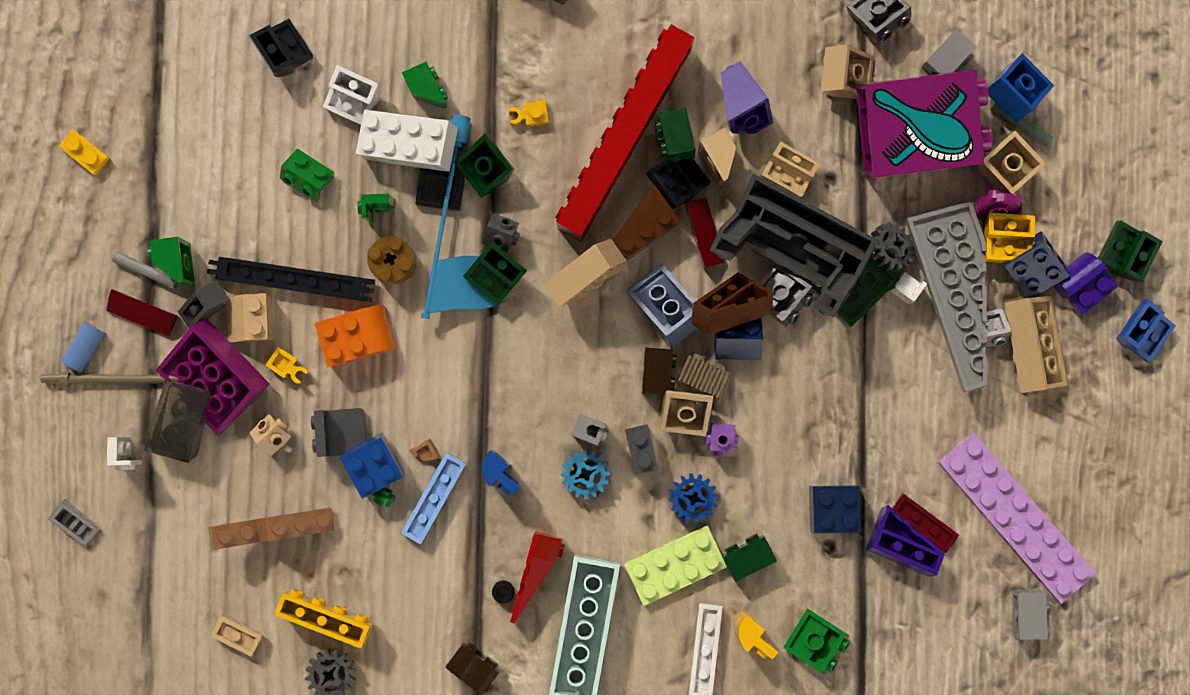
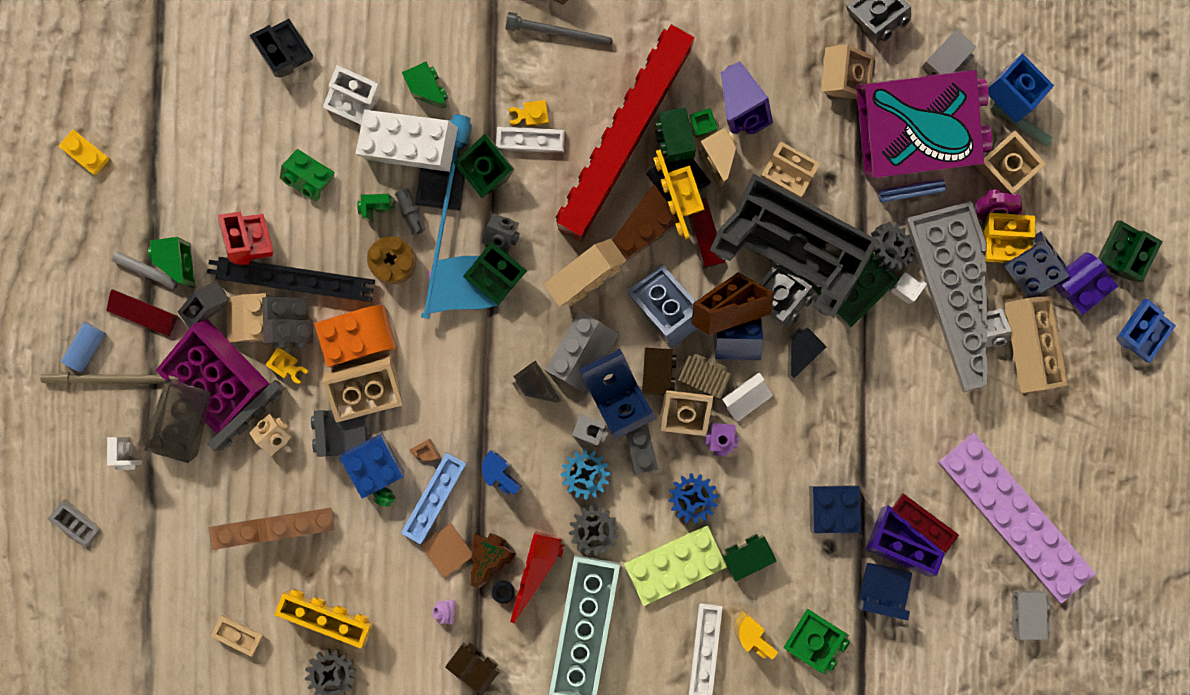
none -> dark grey plate [207,380,285,451]
none -> red brick [218,212,273,265]
none -> dark grey plate [262,297,313,348]
none -> tan slope [322,354,403,423]
none -> dark grey pin [395,188,426,235]
none -> medium nougat piece [420,523,472,578]
none -> lavender plate [432,600,455,624]
none -> reddish brown rock [471,533,516,589]
none -> white tile [496,127,565,154]
none -> dark grey piece [505,12,613,46]
none -> clear smoke slope [512,360,561,404]
none -> light grey slope [545,310,619,394]
none -> dark grey gear [569,505,619,556]
none -> dark blue bracket [579,349,656,440]
none -> yellow bracket [653,150,704,240]
none -> green plate [689,108,718,138]
none -> white panel [721,373,773,421]
none -> black slope [788,327,827,380]
none -> dark blue bracket [857,563,912,621]
none -> medium blue axle [878,179,946,202]

